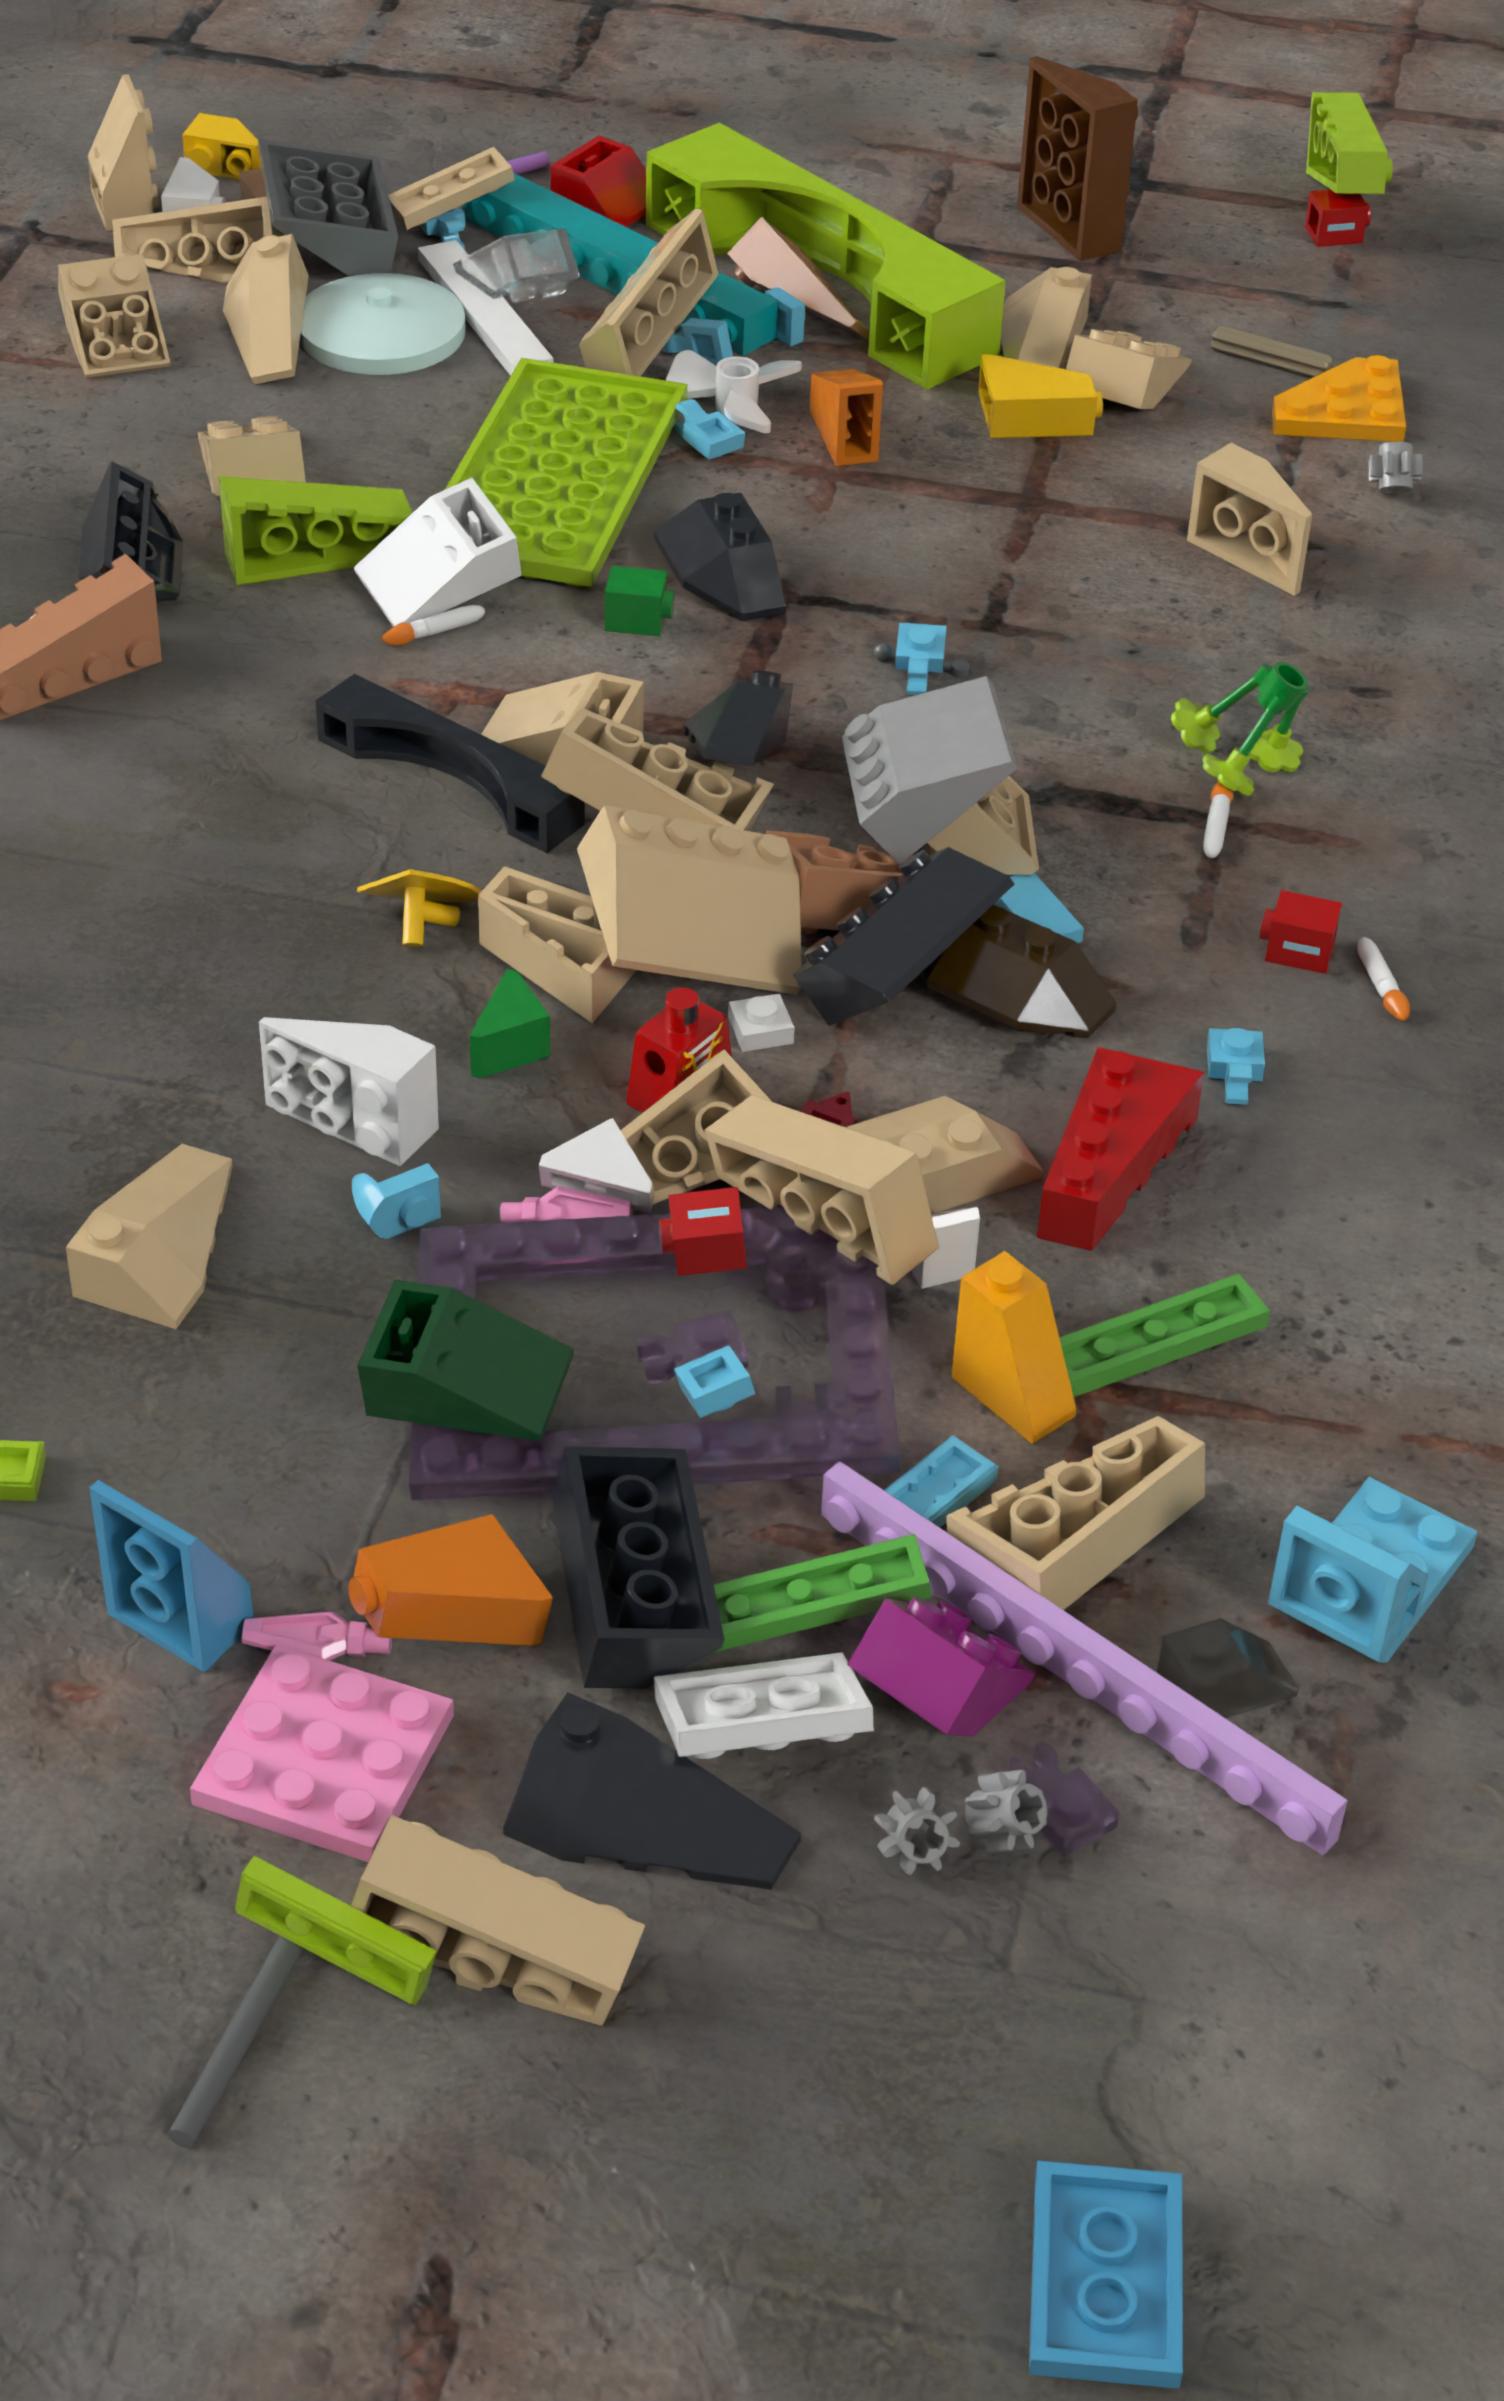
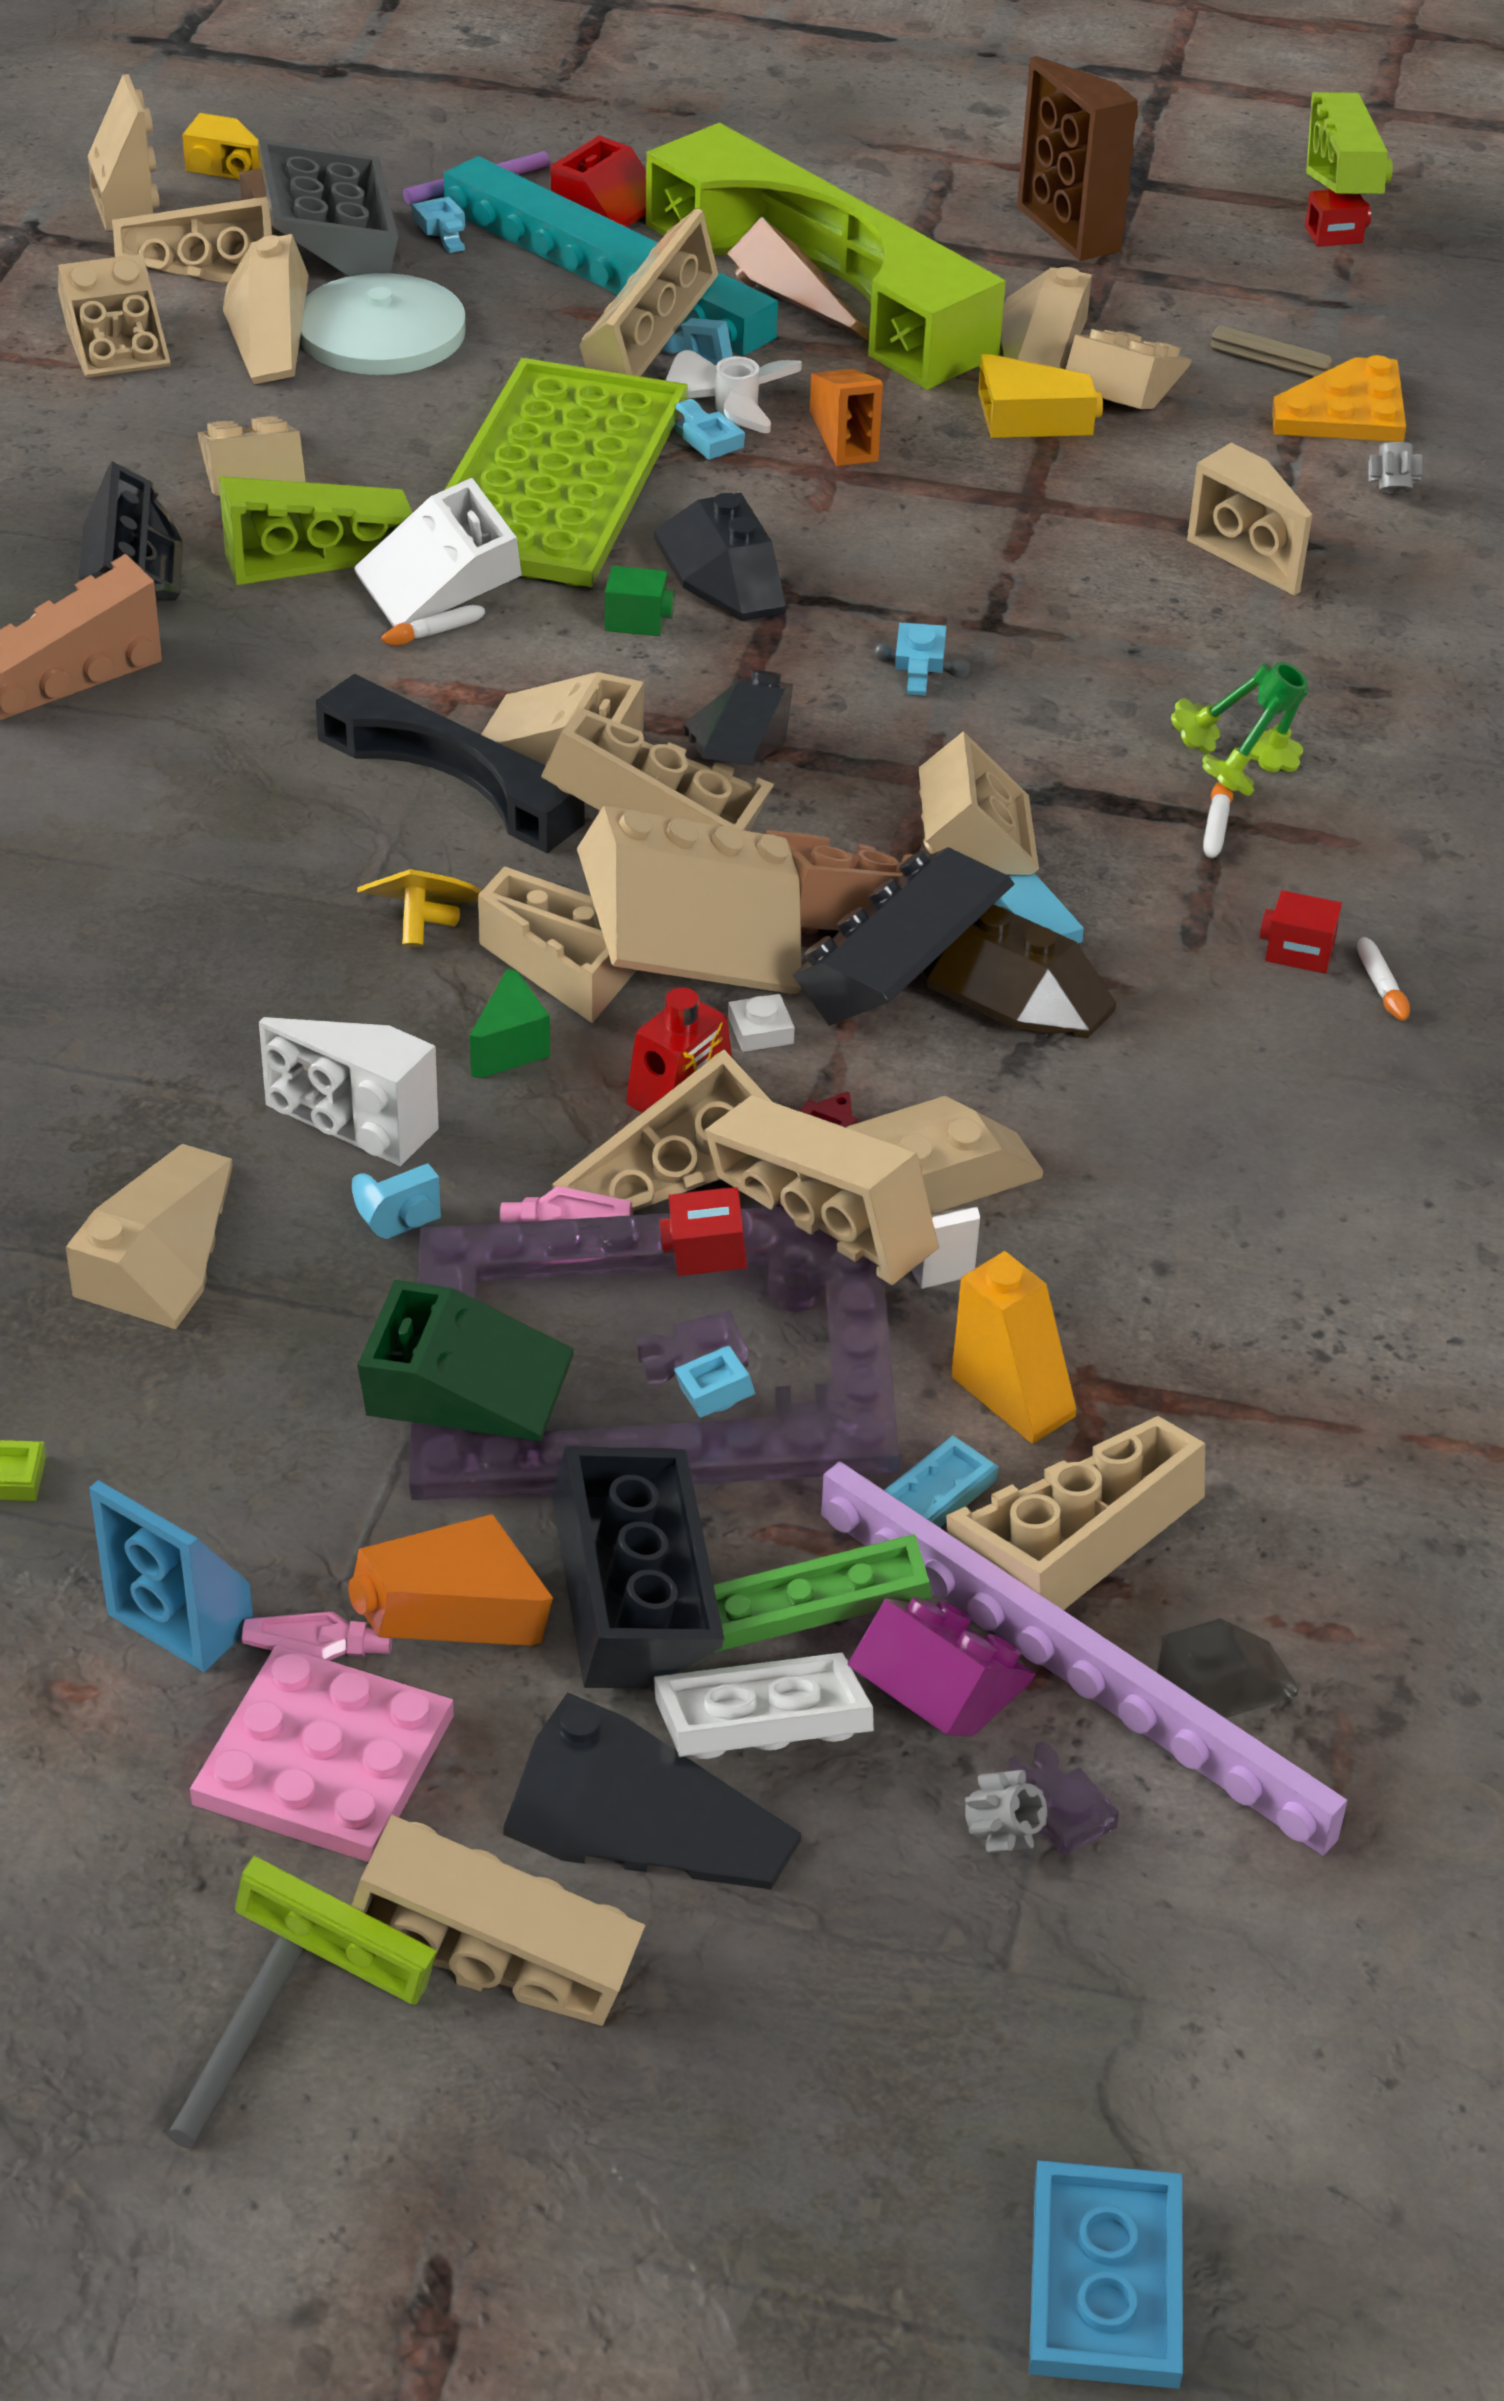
white slope [161,157,226,212] -> none
tan plate [388,147,515,230] -> none
white tile [418,240,553,376] -> none
clear slope [453,228,580,303] -> none
white slope [539,1118,653,1213] -> none
medium azure plate [765,287,805,347] -> none
light grey slope [842,676,1018,865] -> none
light grey gear [874,1787,960,1875] -> none
red wedge [1037,1047,1204,1251] -> none
bright green plate [1059,1274,1270,1397] -> none
medium azure plate [1207,1028,1265,1105] -> none
medium azure bracket [1268,1477,1478,1663] -> none

